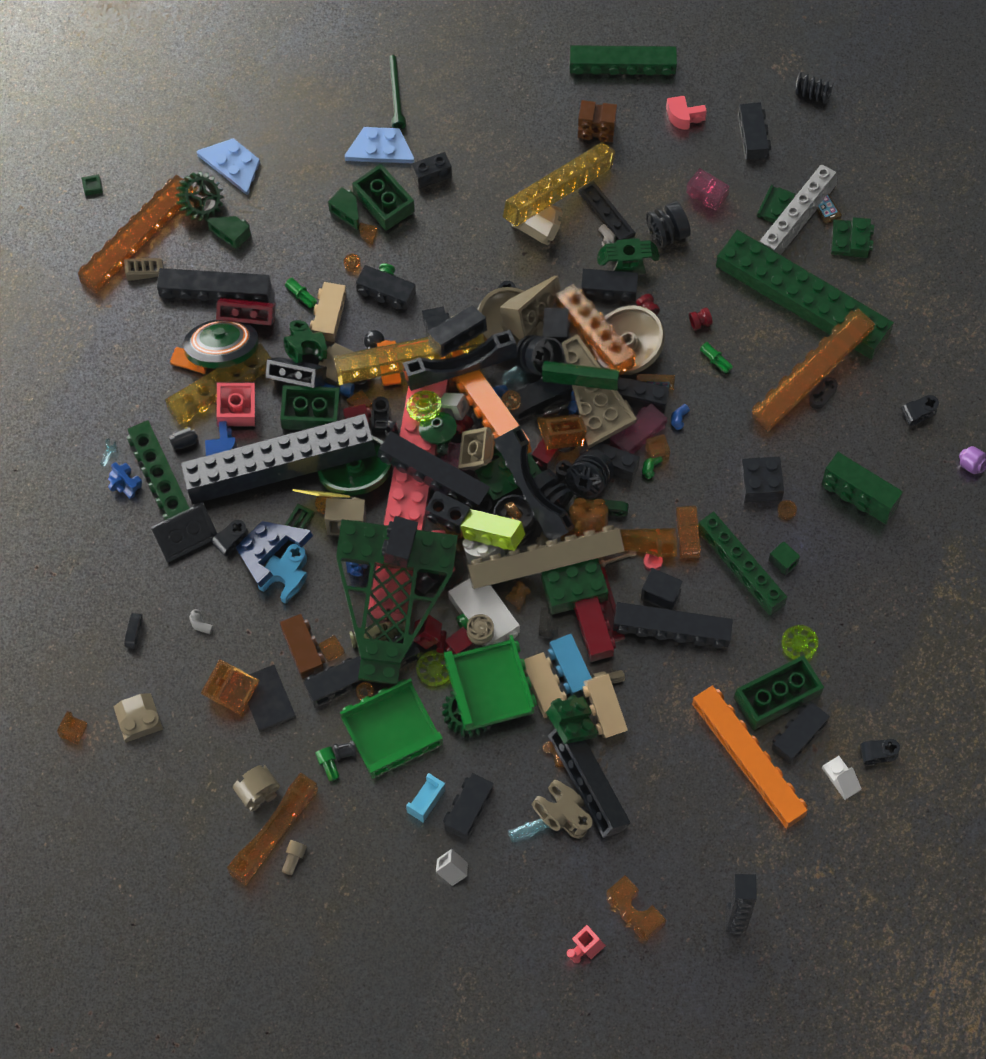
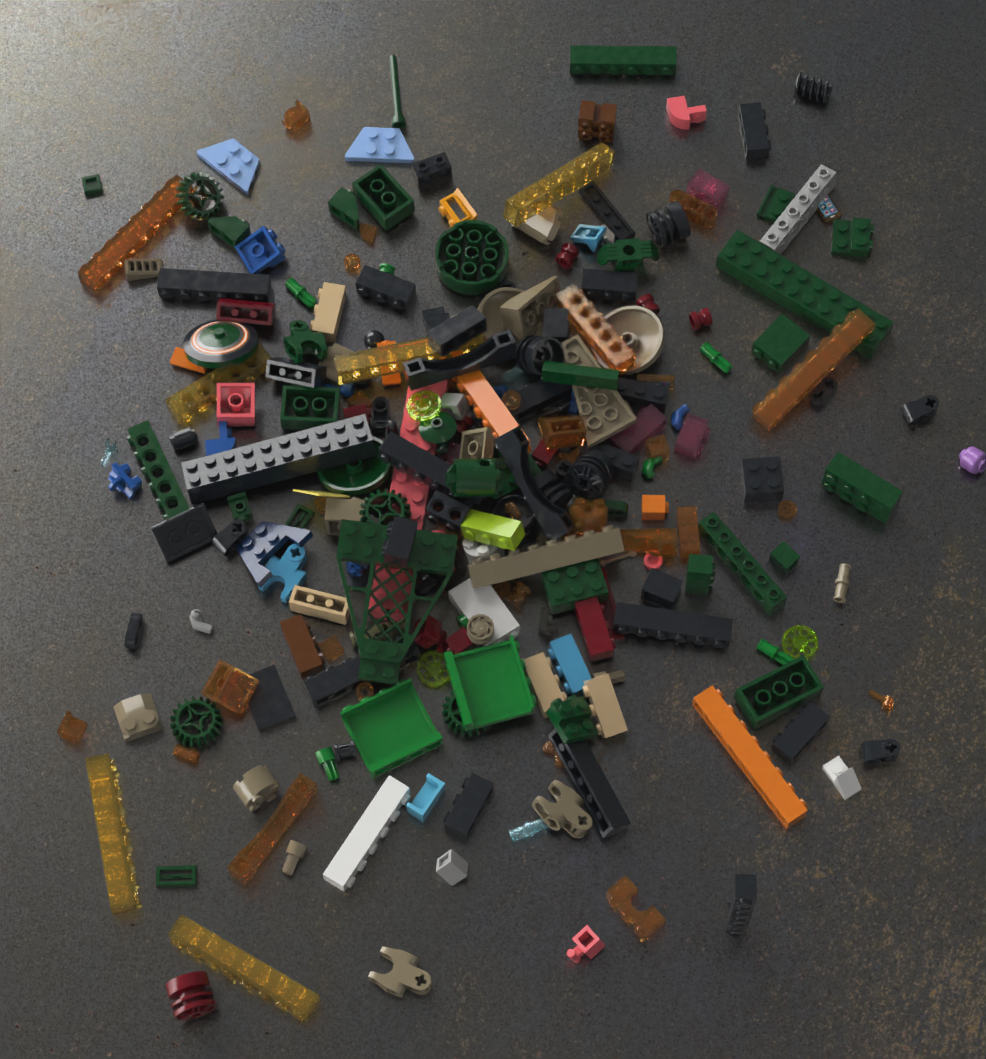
none -> clear yellow brick [85,753,140,915]
none -> dark green tile [156,865,197,888]
none -> dark red wheel [165,971,217,1021]
none -> clear yellow brick [168,914,321,1021]
none -> dark green gear [170,696,223,749]
none -> clear orange pin [173,744,200,763]
none -> dark green brick [227,492,253,524]
none -> blue plate [235,225,286,274]
none -> clear orange brick [282,100,311,133]
none -> tan brick [289,585,351,625]
none -> white brick [323,775,411,892]
none -> dark green gear [359,488,412,525]
none -> dark tan piece [368,946,432,997]
none -> dark green brick [435,220,509,295]
none -> light orange window [438,188,477,227]
none -> dark green cylinder [446,458,500,497]
none -> clear orange tile [492,581,511,599]
none -> dark red wheel [555,243,579,269]
none -> dark azure slope [570,224,607,253]
none -> orange brick [641,495,669,520]
none -> clear orange beam [669,190,718,229]
none -> clear pink brick [674,413,711,460]
none -> dark green brick [685,554,716,596]
none -> dark green brick [751,314,810,373]
none -> green axle [756,638,794,665]
none -> dark tan pin [833,563,852,603]
none -> clear orange hand [868,689,894,710]

